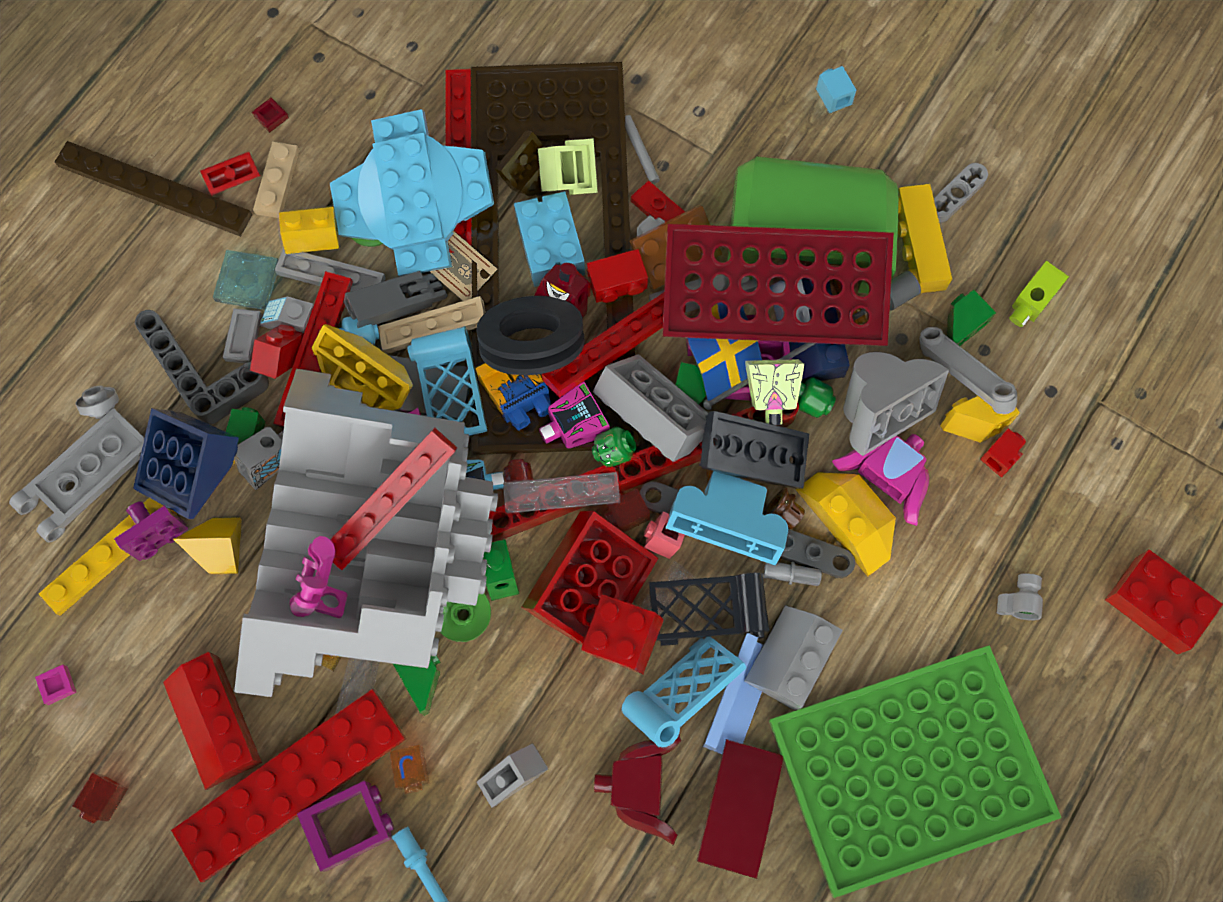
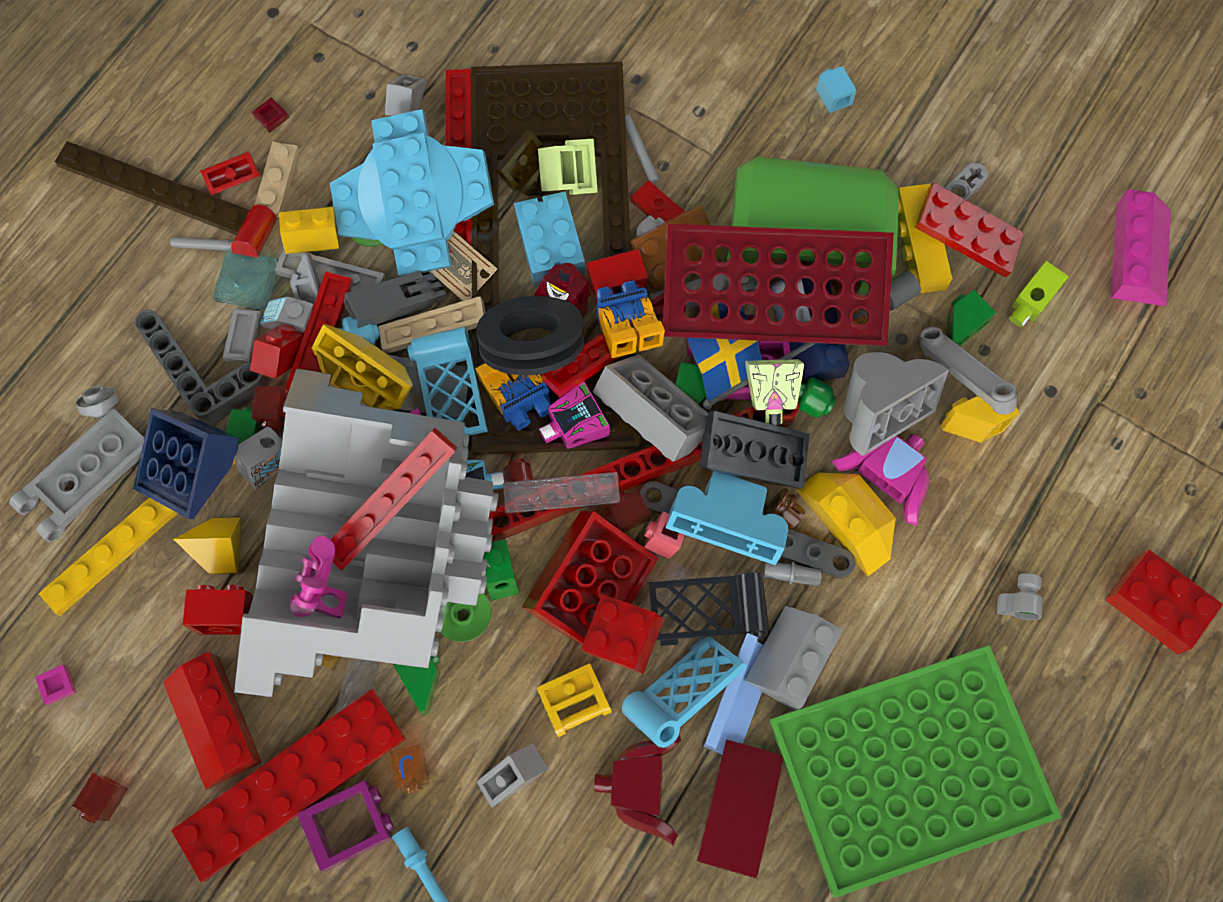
magenta plate [114,501,188,561] -> none
green head [592,427,636,467] -> none
red brick [980,428,1026,478] -> none
none -> light grey bar [171,237,233,251]
none -> red brick [182,585,254,635]
none -> red brick [231,204,277,258]
none -> clear red brick [251,386,289,430]
none -> flat silver tile [290,252,321,304]
none -> light grey slope [385,74,427,116]
none -> yellow plate [536,663,612,737]
none -> light orange hips [597,280,665,358]
none -> plate [915,182,1024,278]
none -> dark pink slope [1111,189,1171,306]

